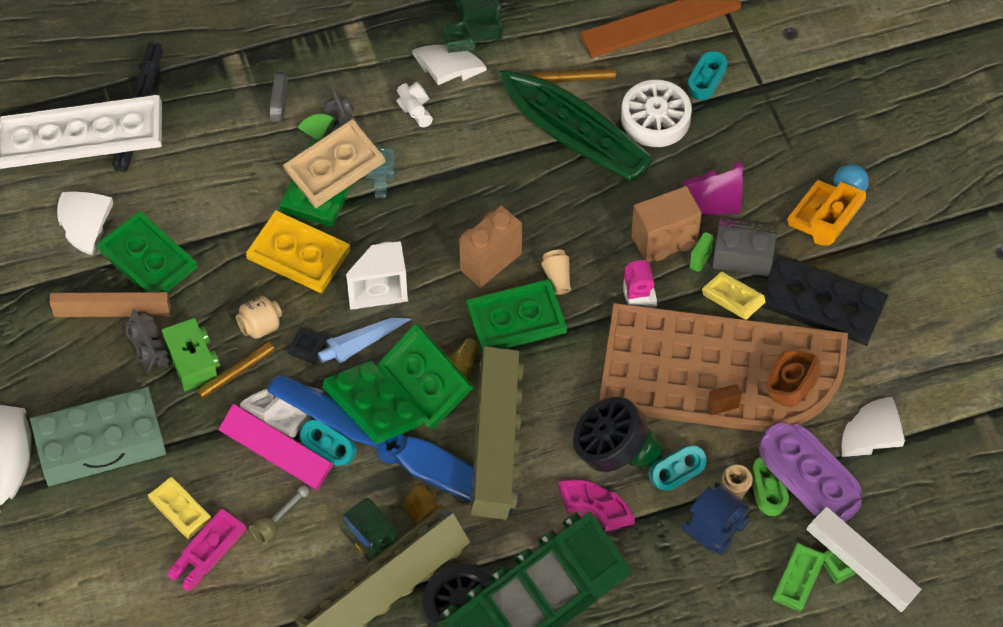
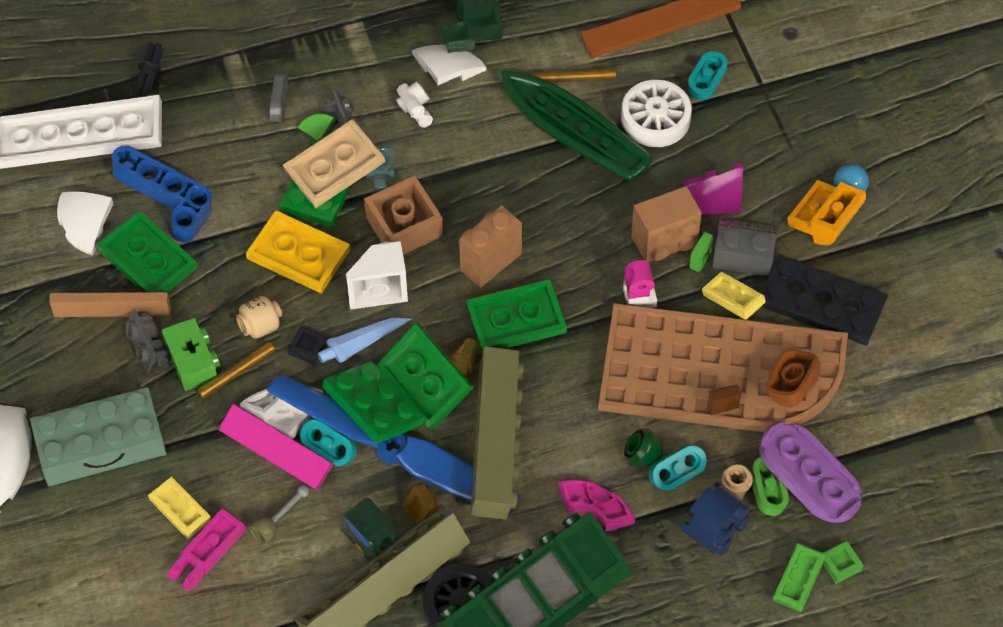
tan cone [541,250,571,295] -> none
black wheel [573,396,648,472] -> none
white slope [806,507,922,612] -> none
white brick [841,397,905,457] -> none
none -> blue beam [112,146,212,242]
none -> medium nougat brick [364,176,443,255]

